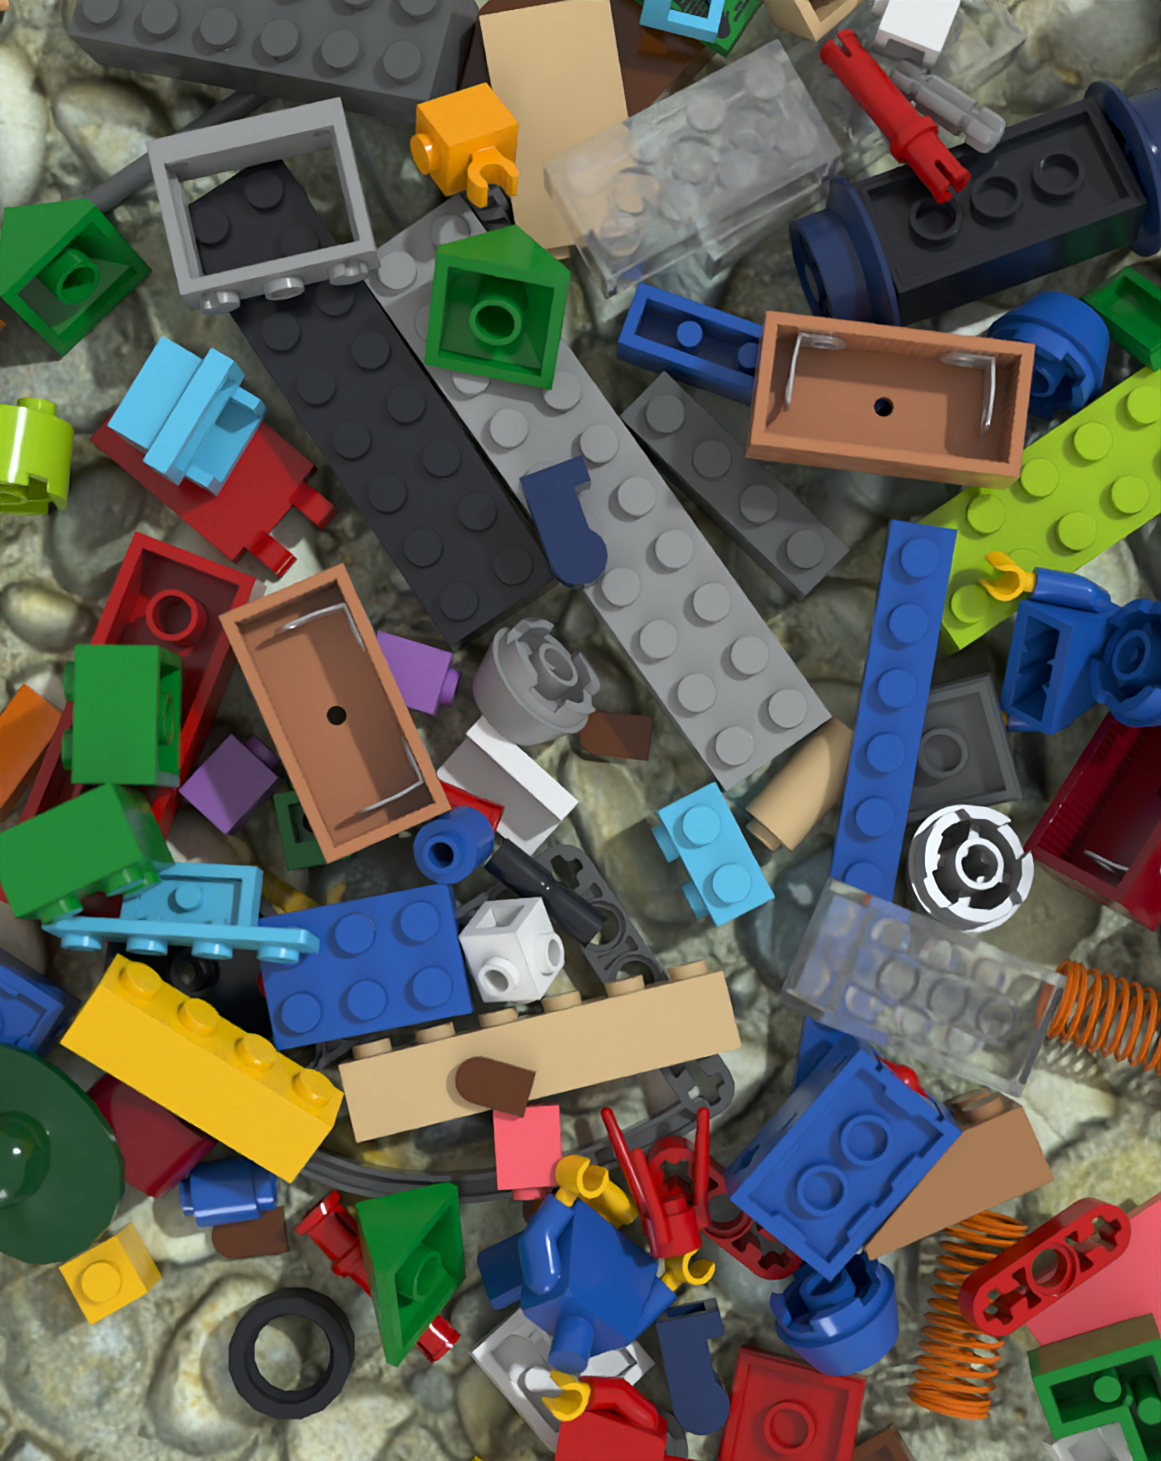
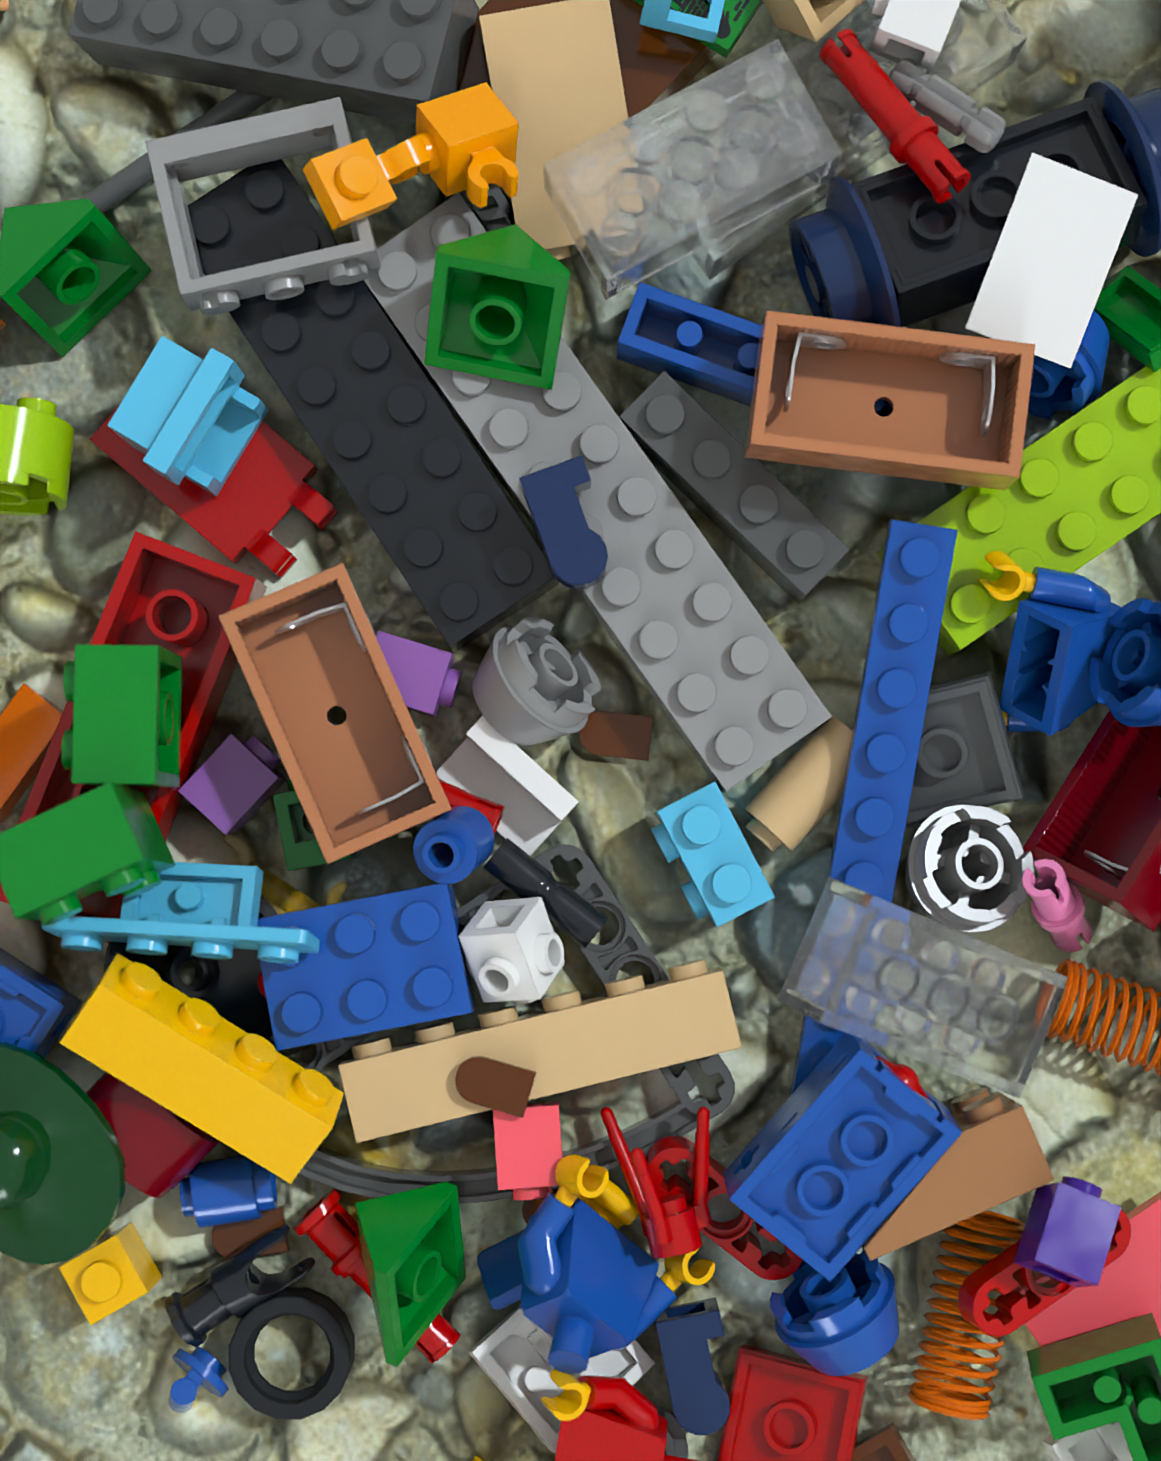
none -> black piece [165,1224,315,1347]
none -> blue plate [168,1347,229,1413]
none -> light orange plate [302,136,432,230]
none -> white sticker [965,153,1138,369]
none -> dark purple brick [1013,1176,1121,1287]
none -> bright pink pin [1022,859,1093,952]

